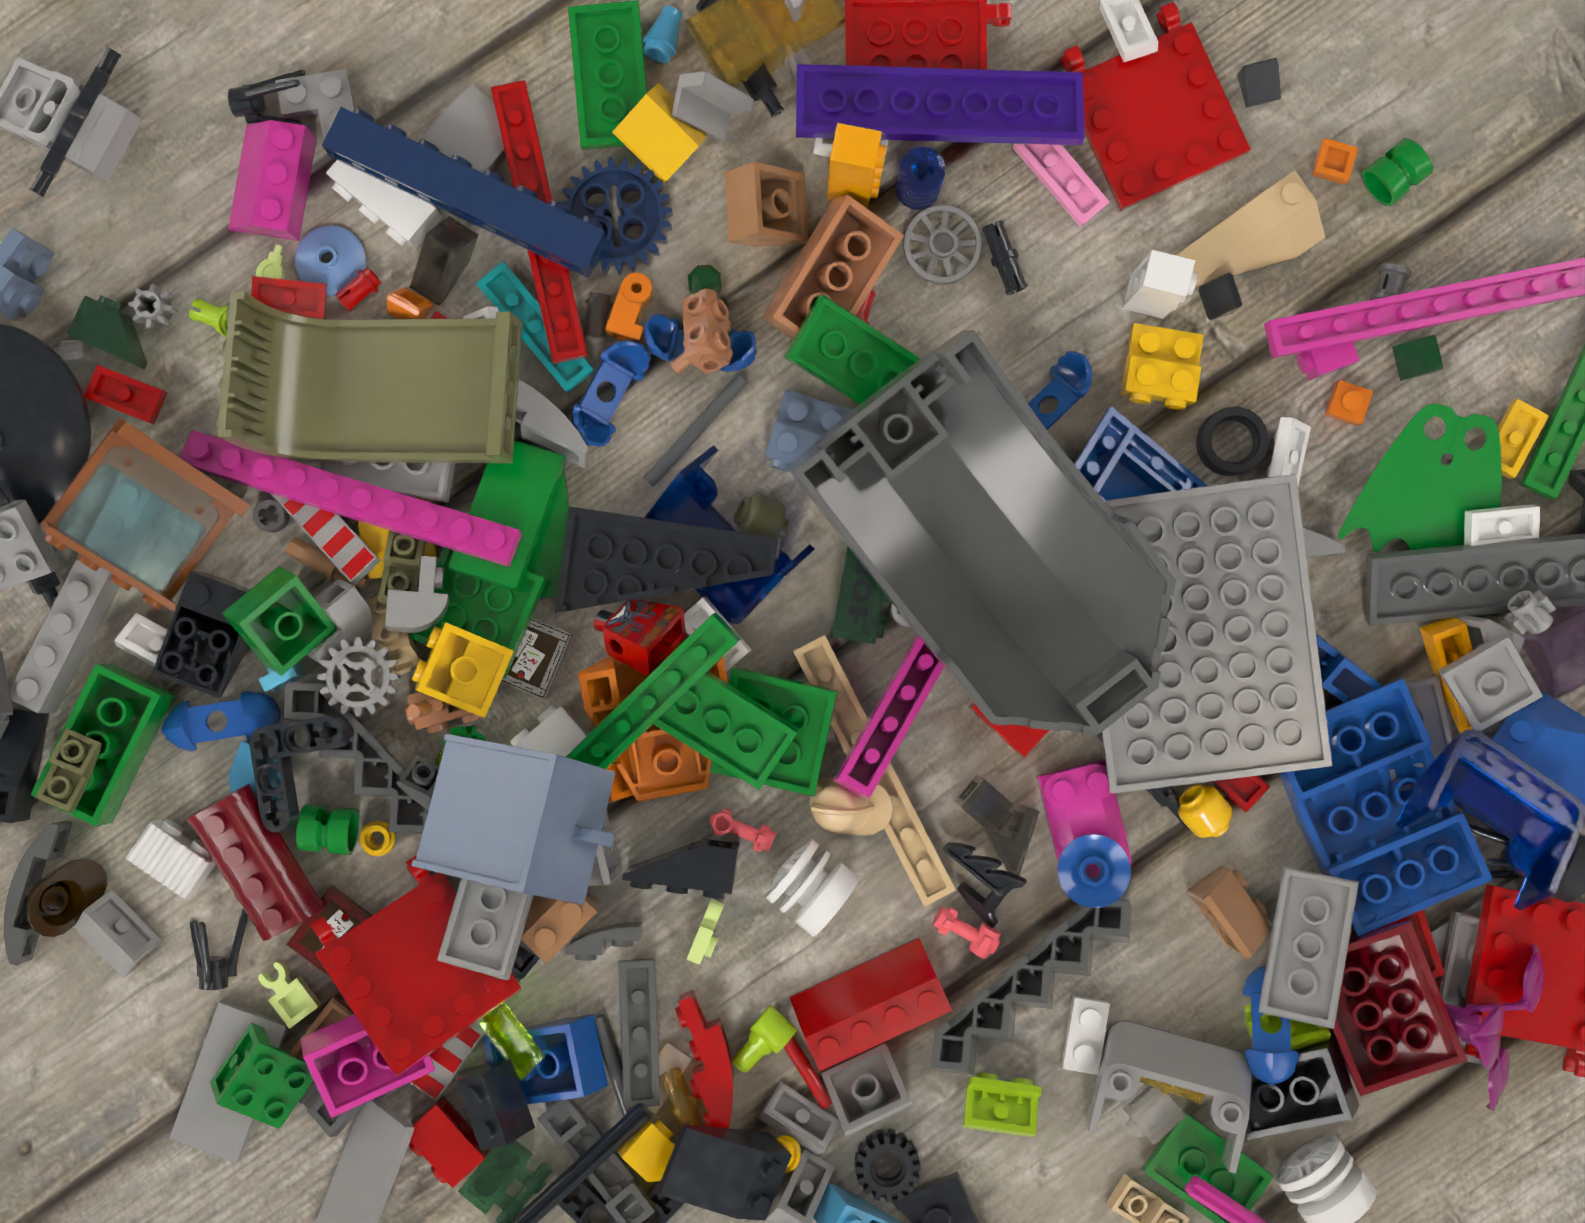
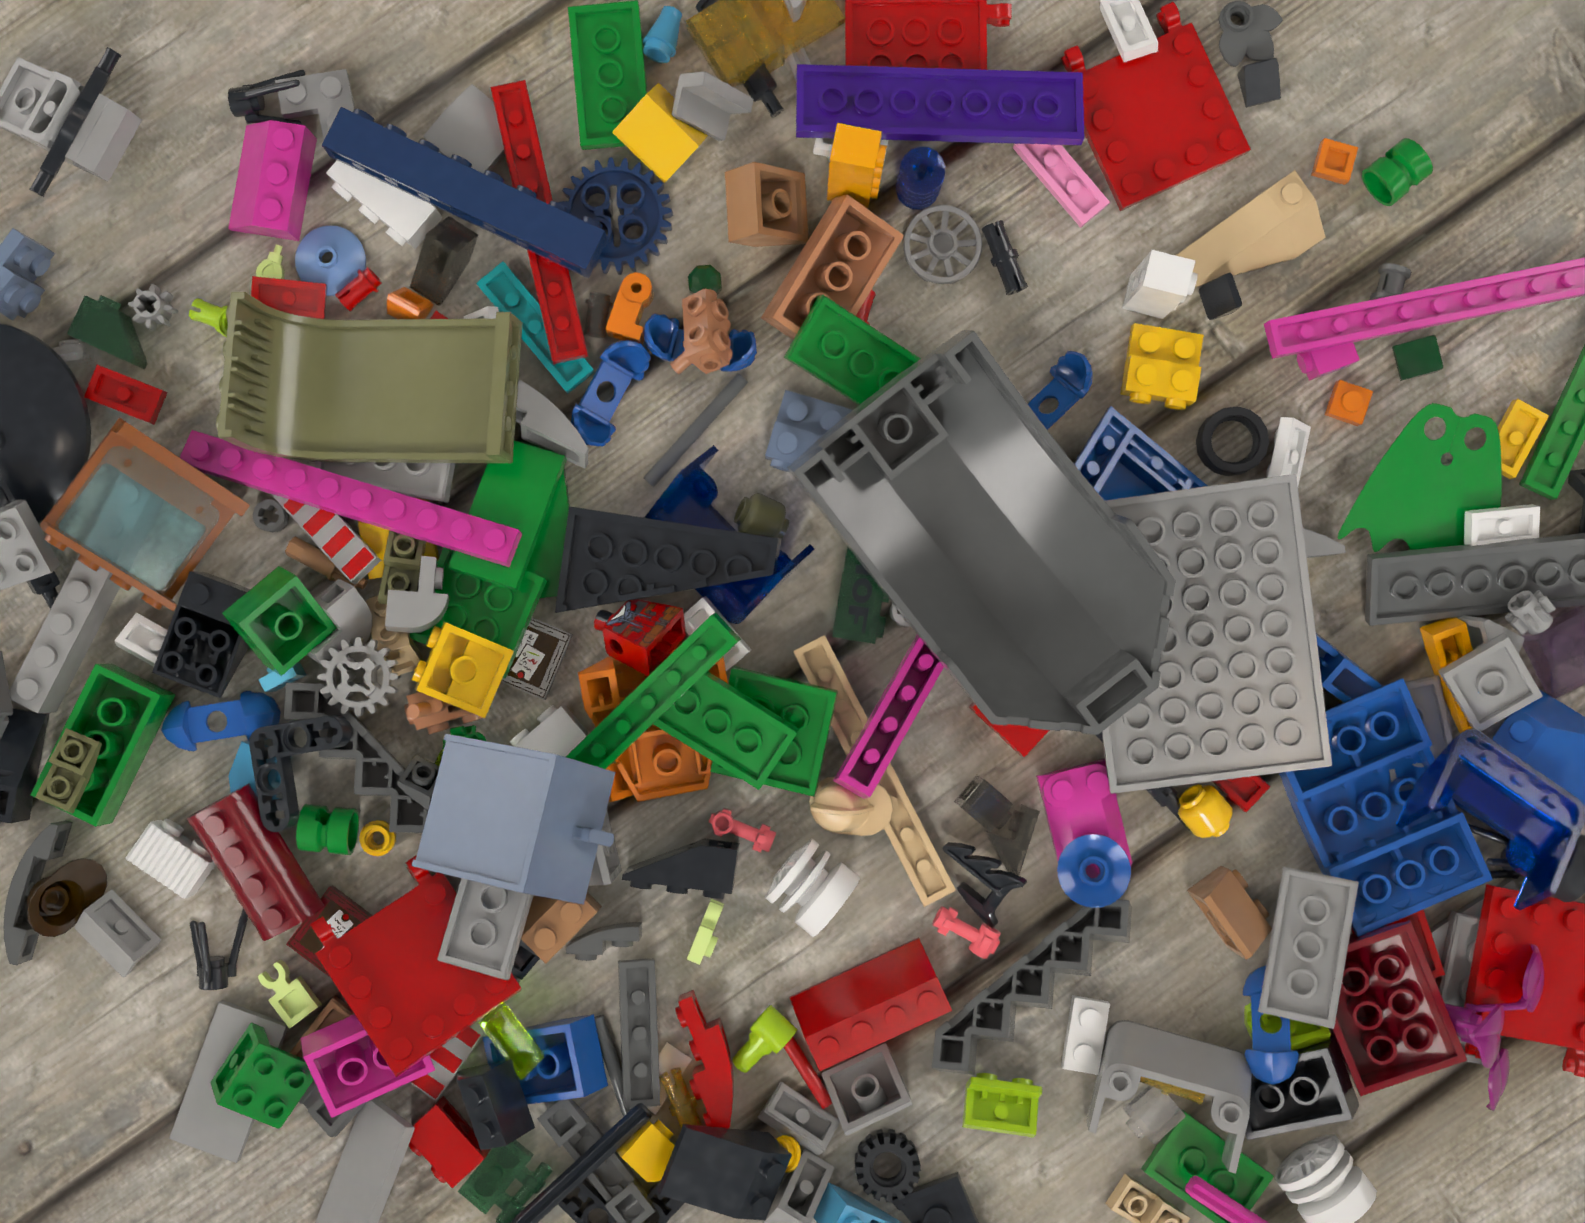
none -> dark grey plate [1218,1,1283,67]

